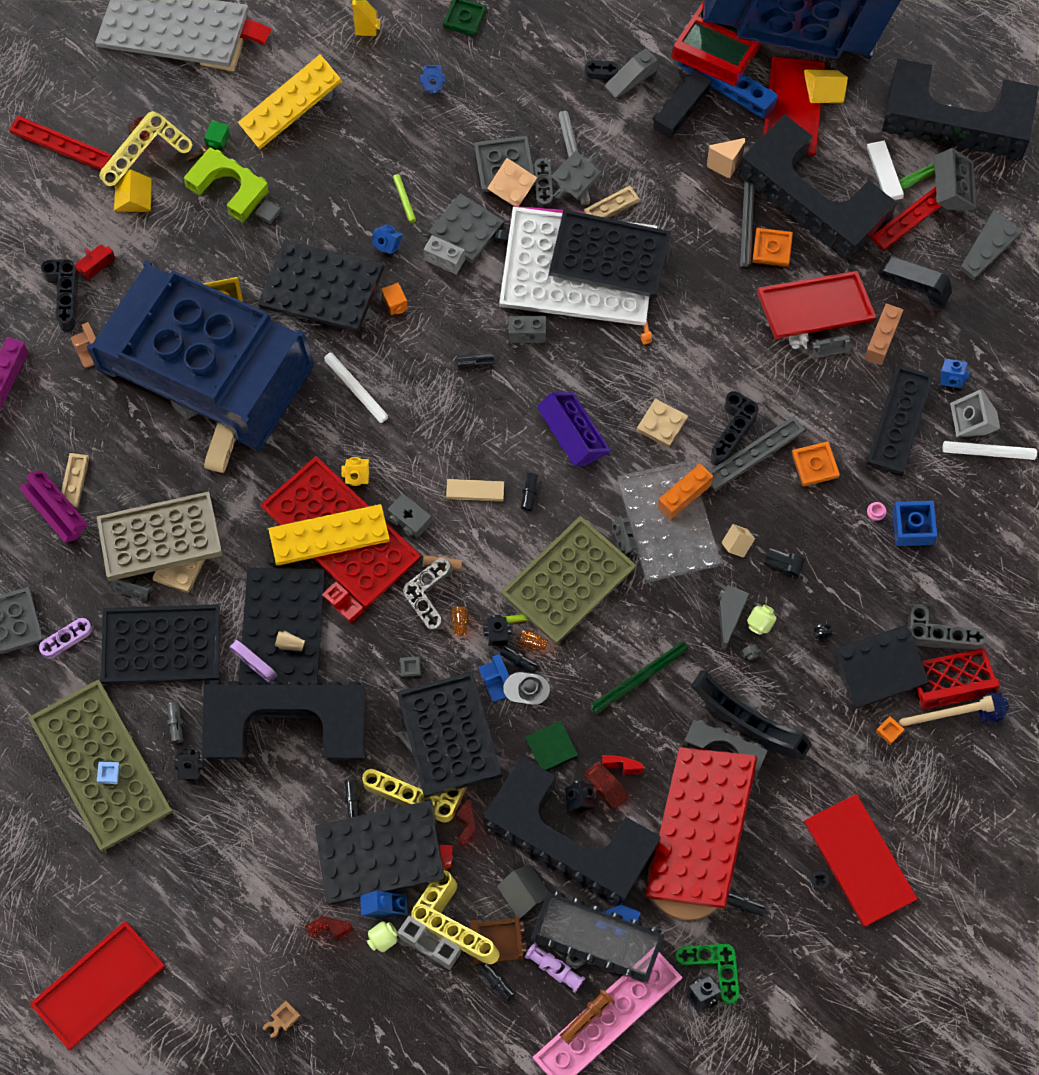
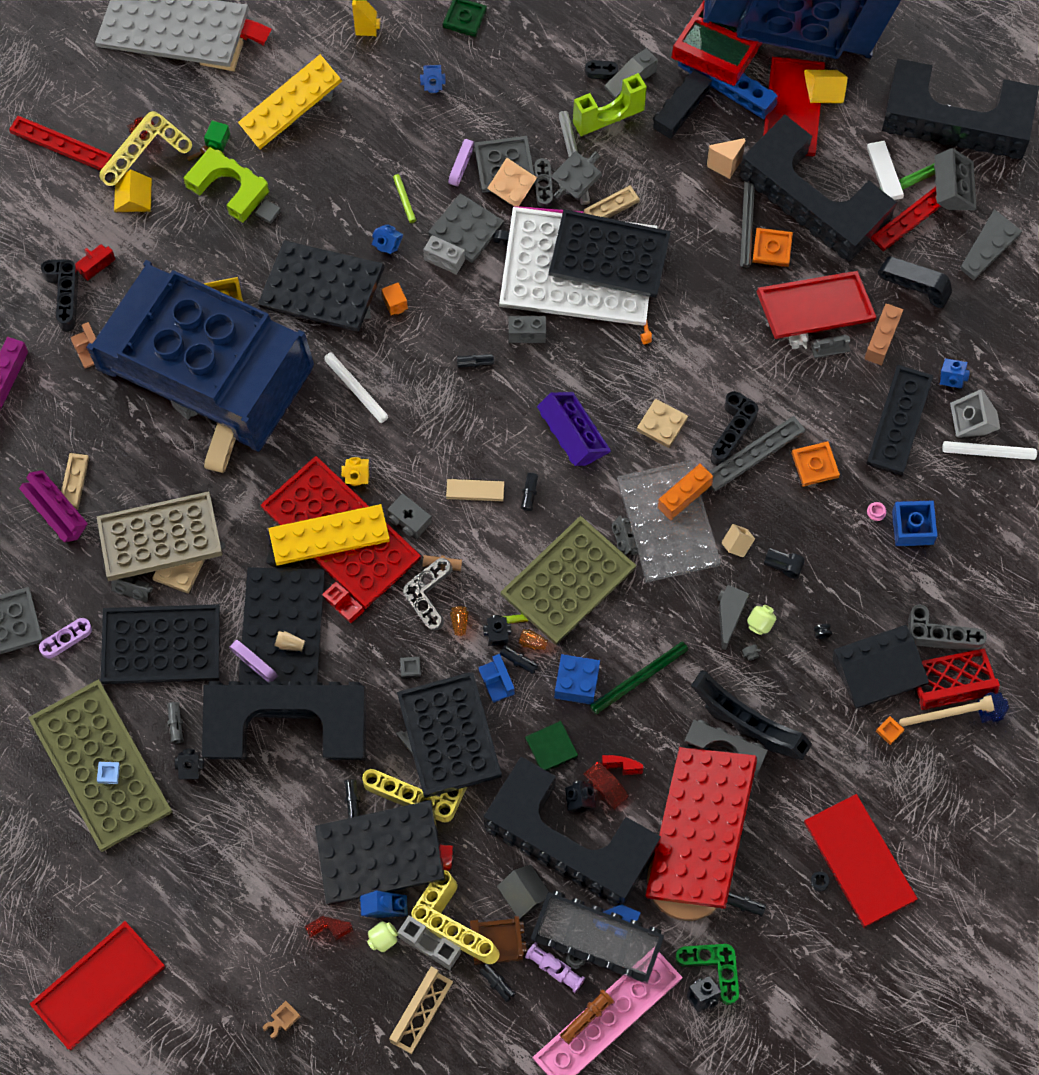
clear red slope [456,799,476,849] -> none
light grey piece [503,672,550,704] -> none
none -> tan fence [389,966,453,1055]
none -> lavender beam [448,139,474,187]
none -> blue brick [555,654,600,704]
none -> lime arch [573,73,647,136]

